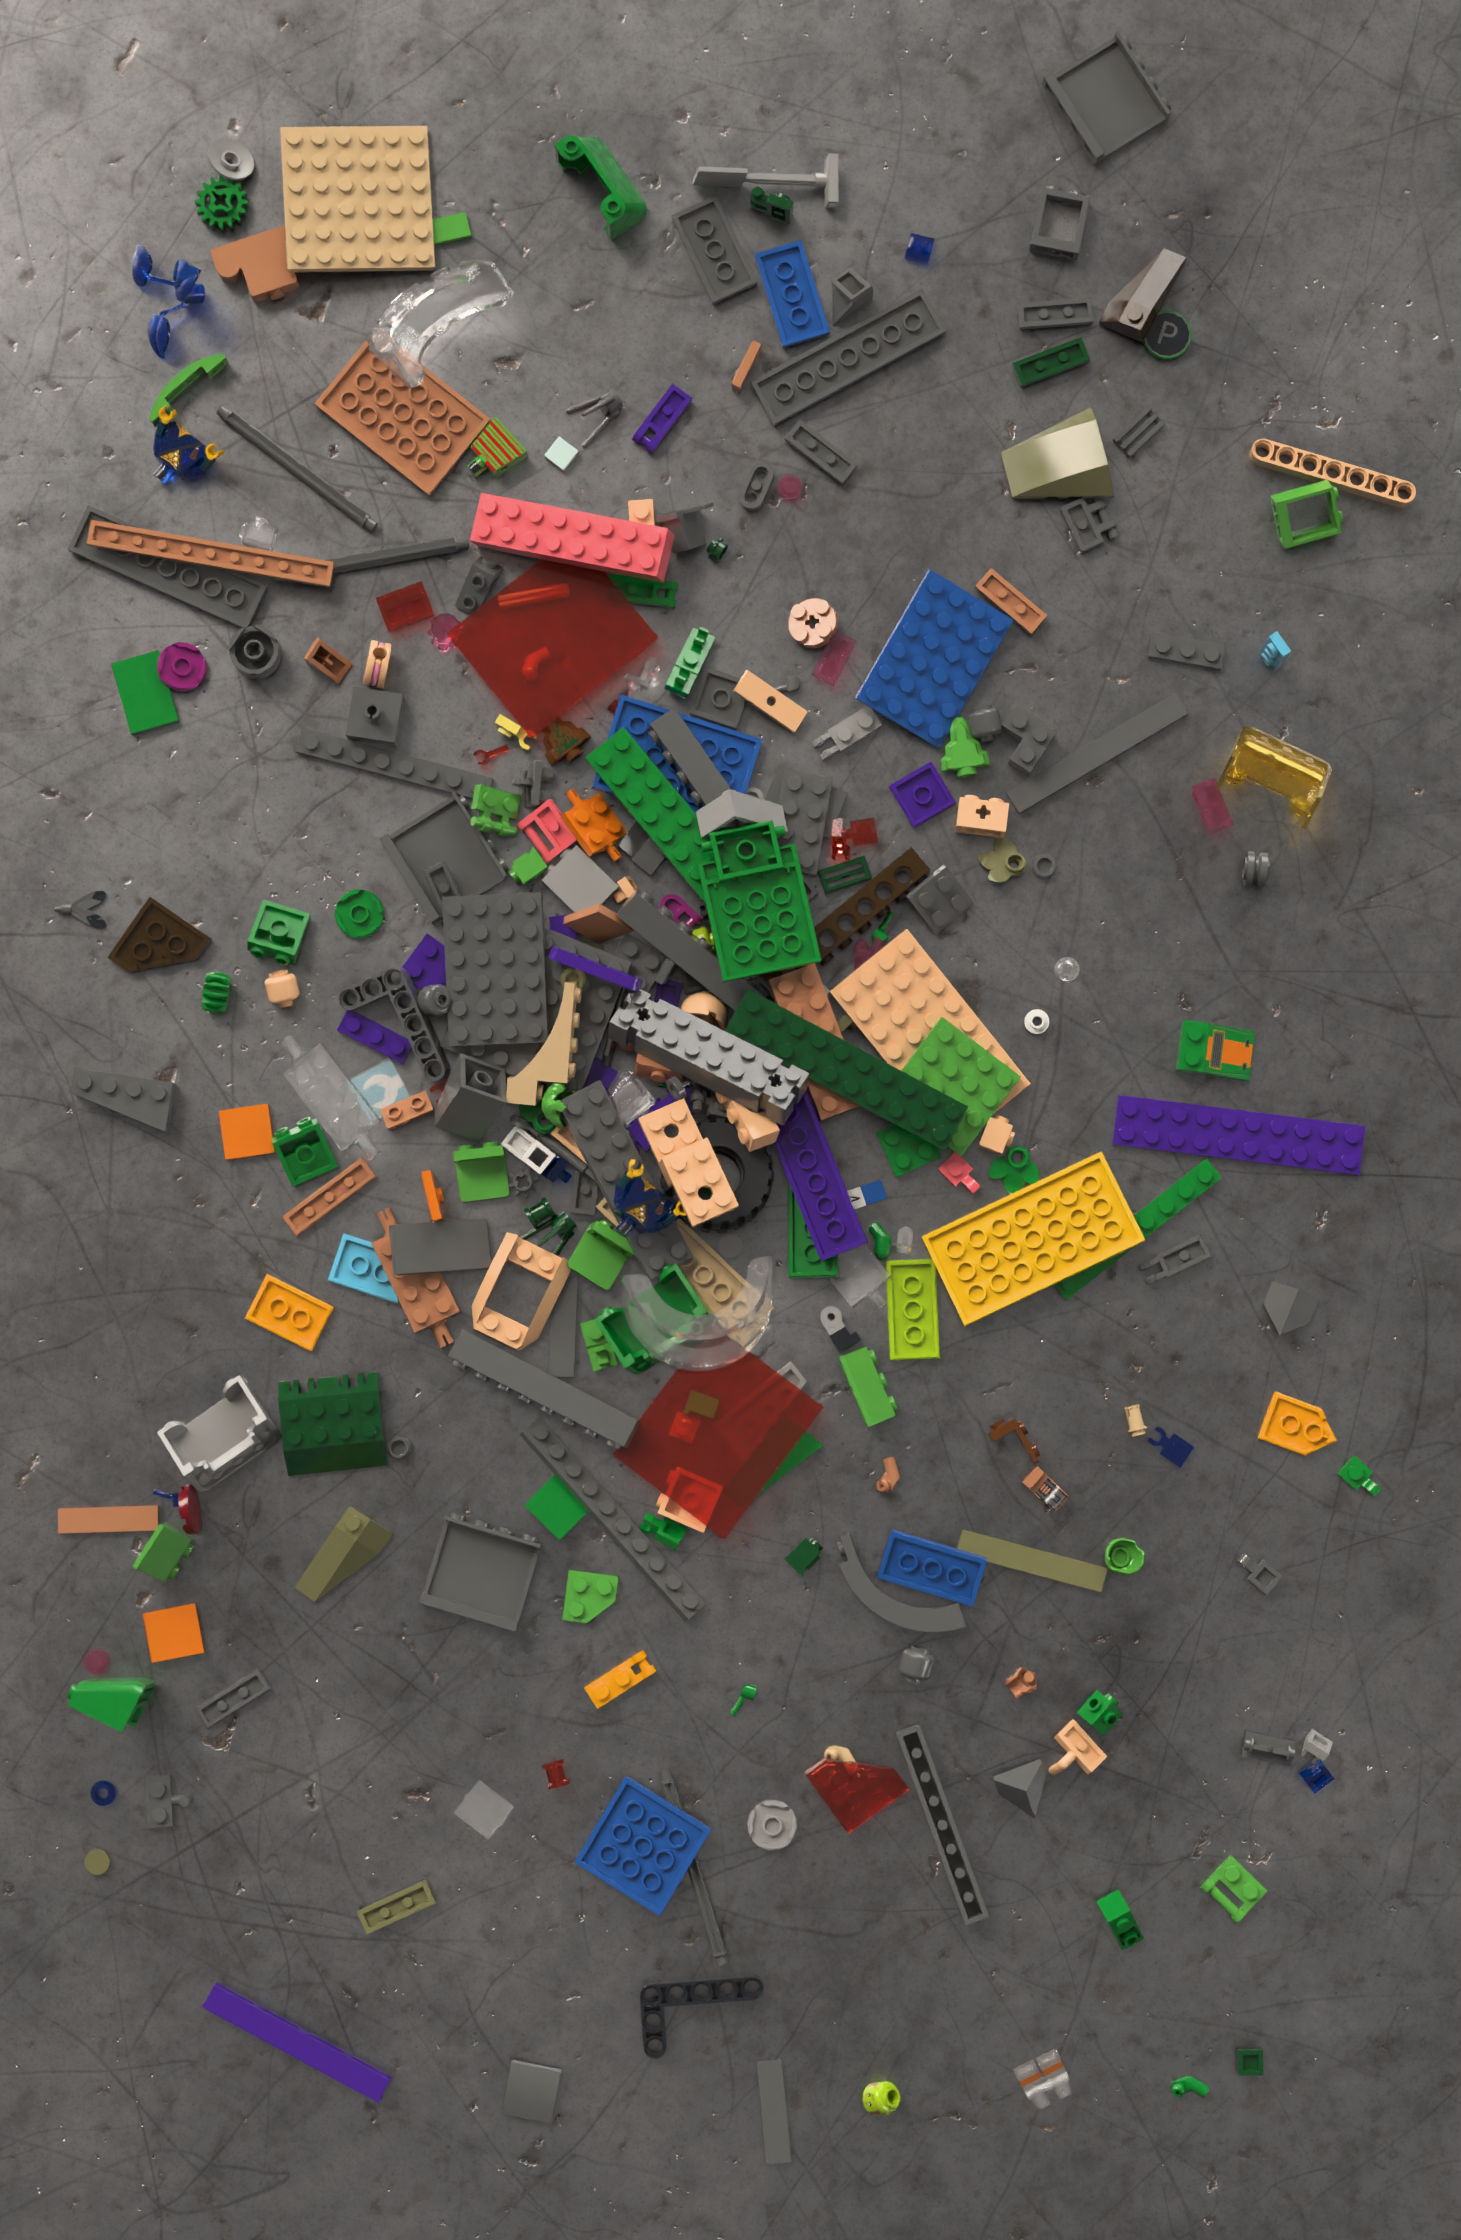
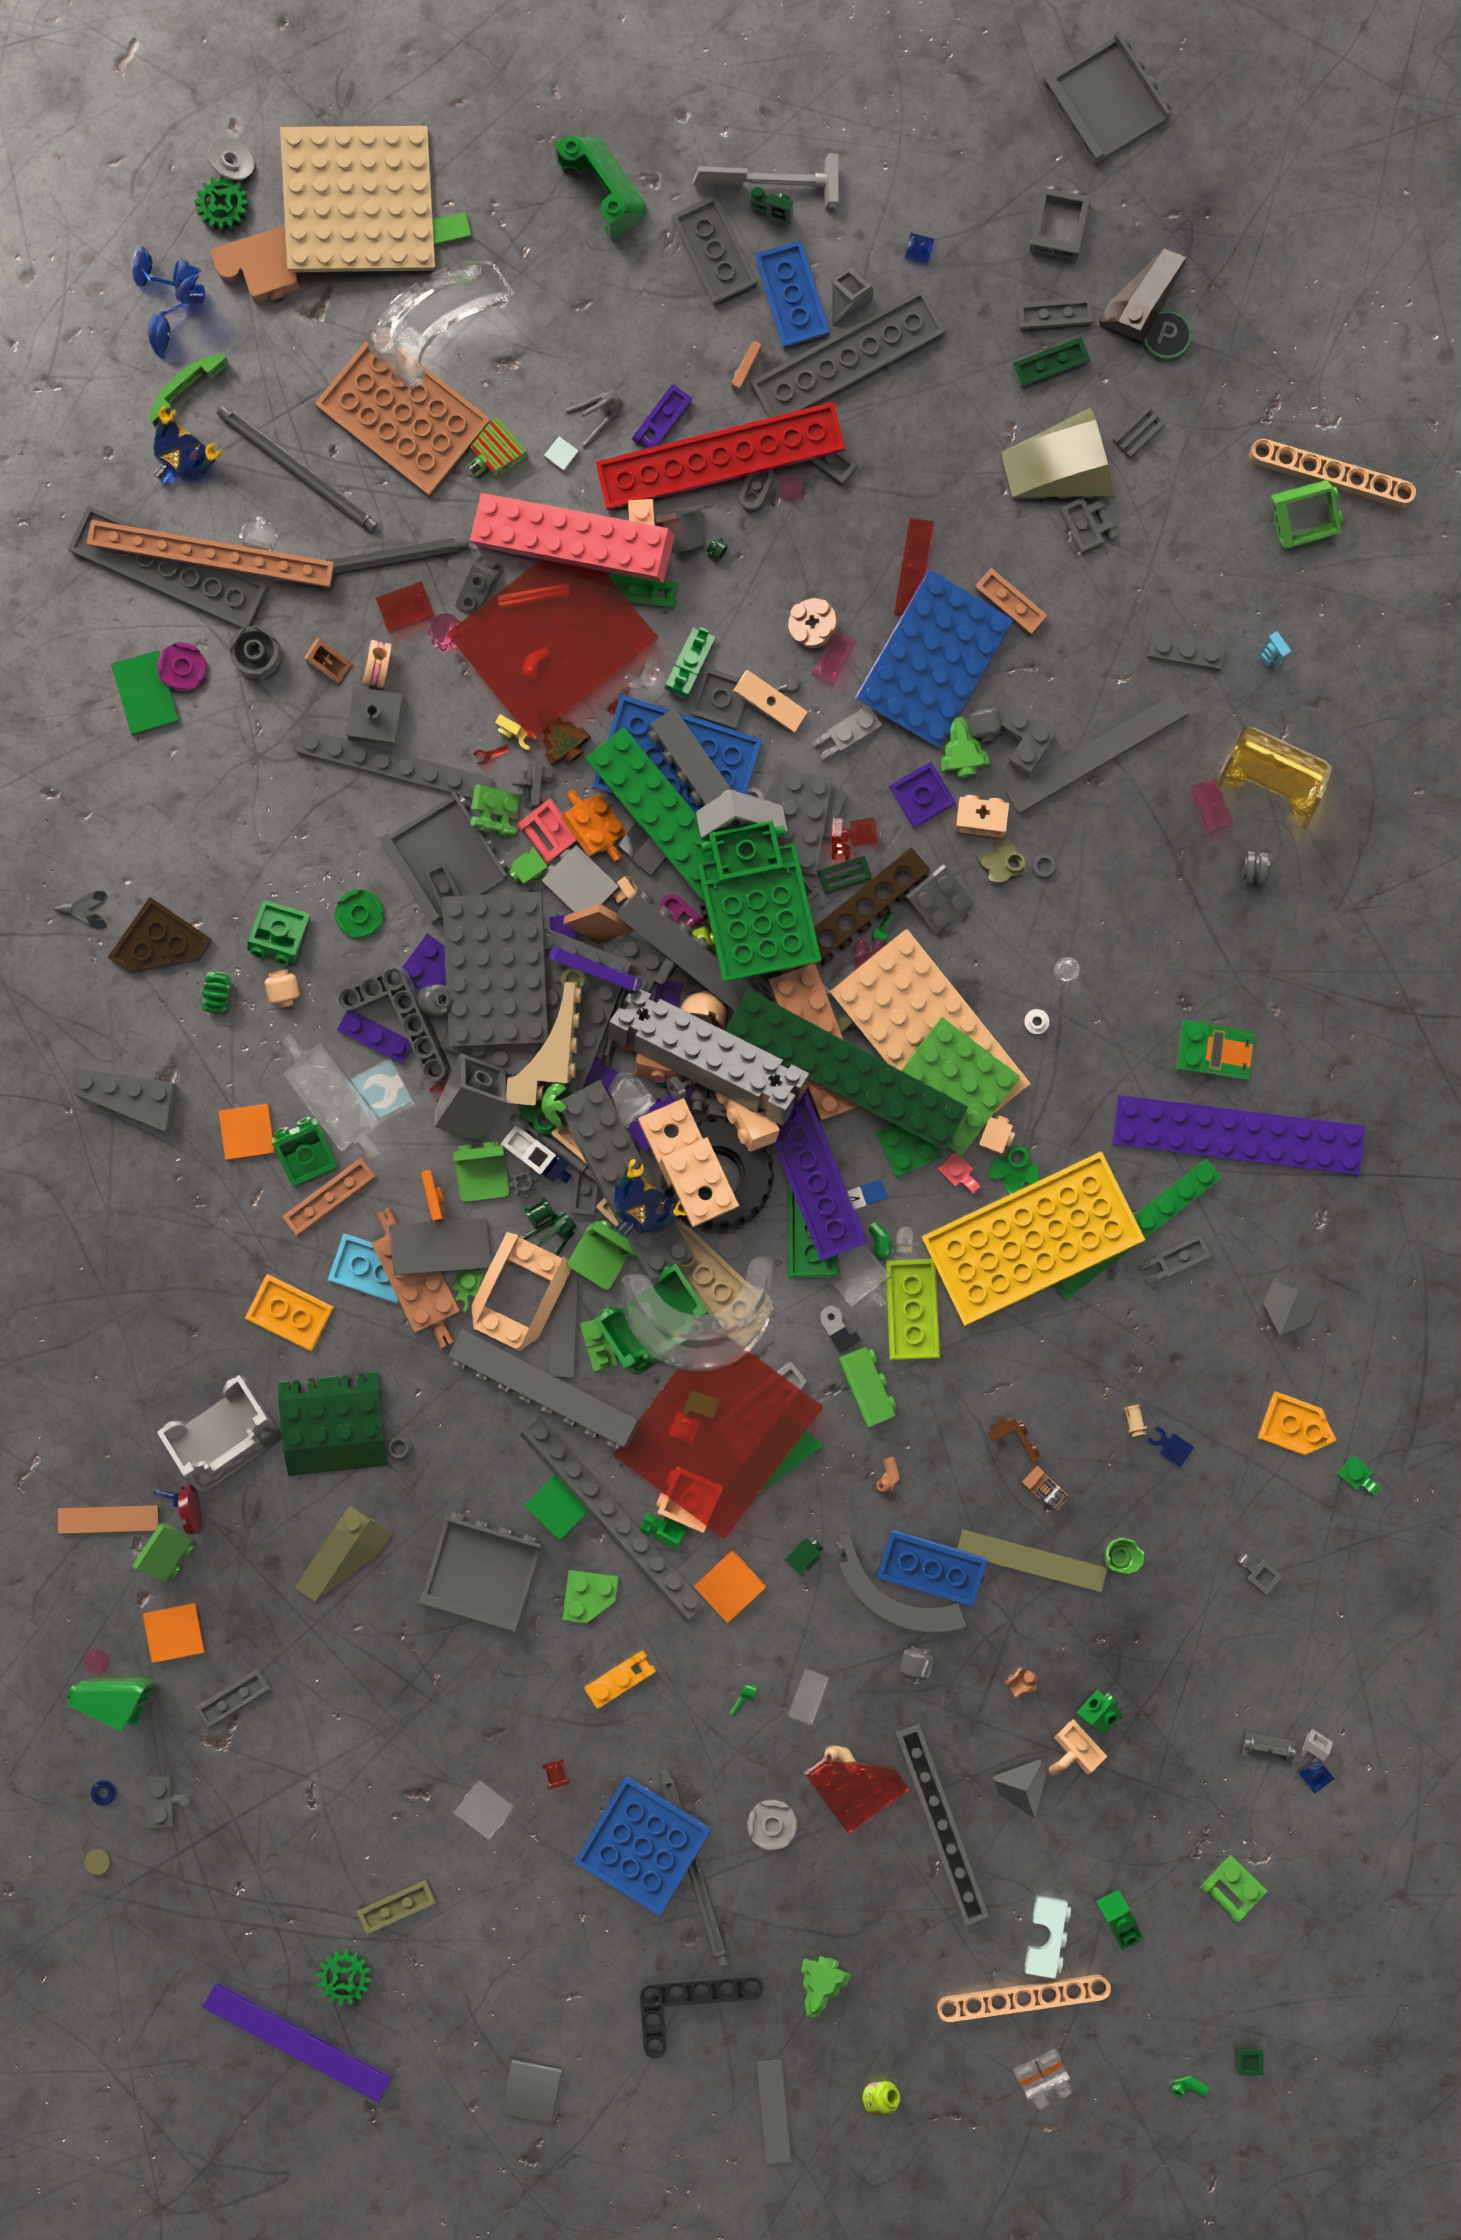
nougat hinge [380,1090,434,1130] -> none
none -> green gear [316,1949,372,2005]
none -> bright green plate [452,1270,484,1312]
none -> red plate [595,402,846,511]
none -> orange slope [693,1550,767,1623]
none -> clear tile [788,1668,829,1725]
none -> bright green rock [801,1956,851,2019]
none -> clear red tile [894,518,934,616]
none -> light nougat beam [937,1975,1111,2022]
none -> light aqua arch [1024,1895,1071,1978]

